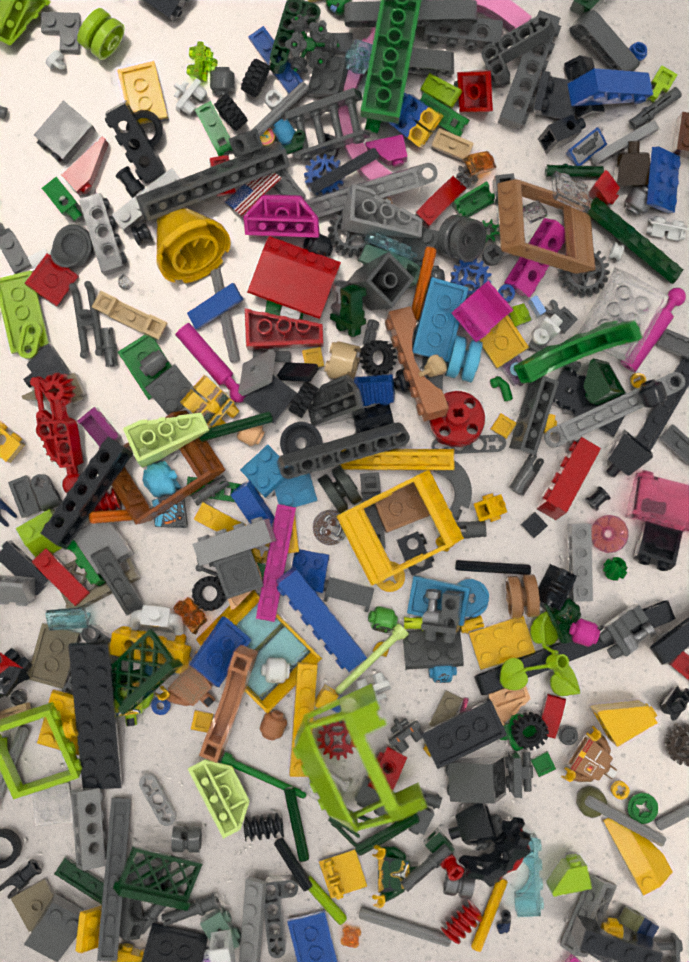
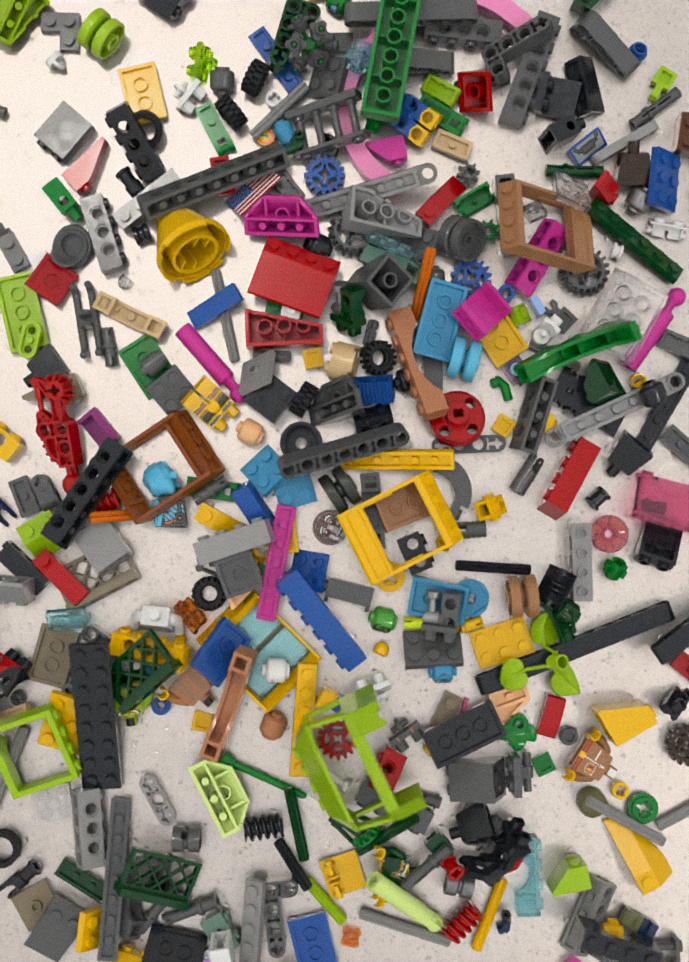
yellow bush [62,719,79,739] -> none
green plate [67,540,106,587] -> none
dark grey tile [91,546,143,616] -> none
yellowish green wedge [123,413,210,468] -> none
dark green axle [199,411,273,442] -> none
dark grey brick [229,128,263,157] -> none
black tile [277,362,319,382] -> none
black axle [309,148,379,194] -> none
yellowish green piece [335,623,409,694] -> none
tan piece [419,354,447,377] -> none
clear orange plate [463,151,497,176] -> none
dark grey wheel [482,244,503,266] -> none
black tyre [511,712,549,751] -> none
black tile [520,511,548,538] -> none
blue wedge [567,68,653,106] -> none
dark pink head [569,619,600,647] -> none
dark grey hips [599,604,657,659] -> none
none -> green gear [353,826,380,847]
none -> yellowish green piece [366,871,444,932]

